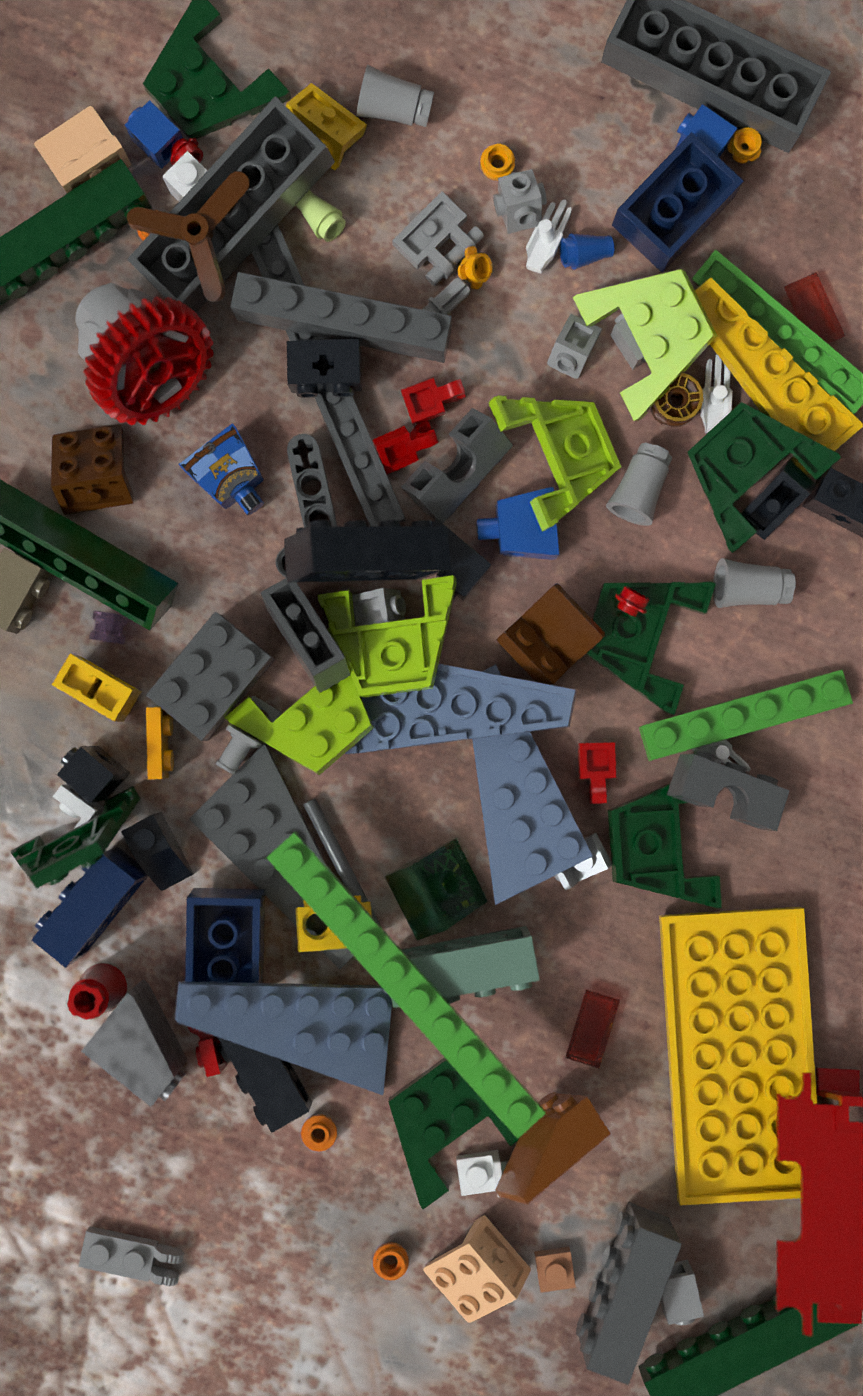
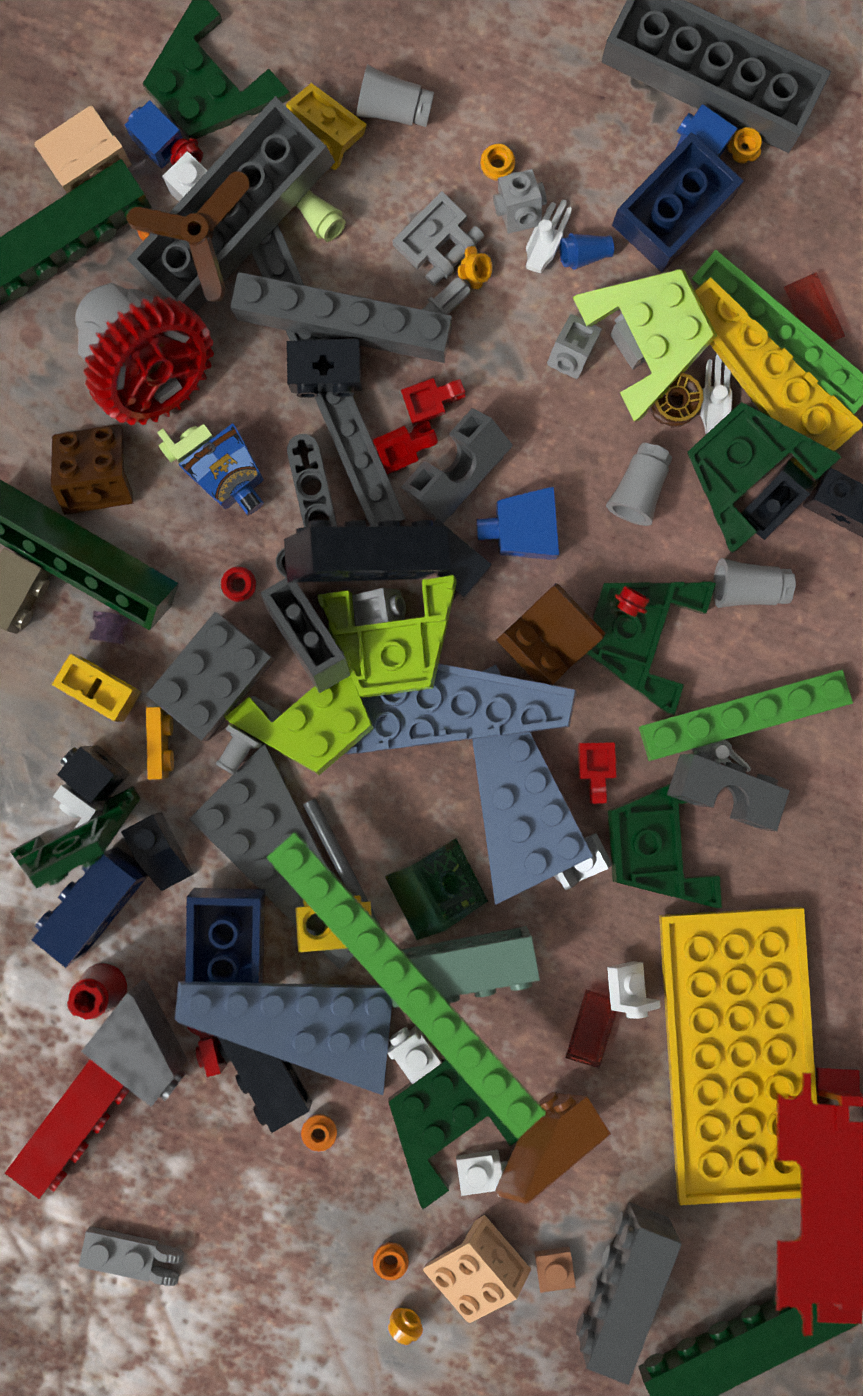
lime wing [488,395,621,532] -> none
light grey brick [660,1260,704,1325] -> none
none -> red brick [5,1059,130,1199]
none -> yellowish green bracket [157,424,214,463]
none -> red plate [221,566,257,602]
none -> white bracket [387,1026,441,1084]
none -> light orange plate [388,1308,423,1345]
none -> white bracket [607,961,661,1019]

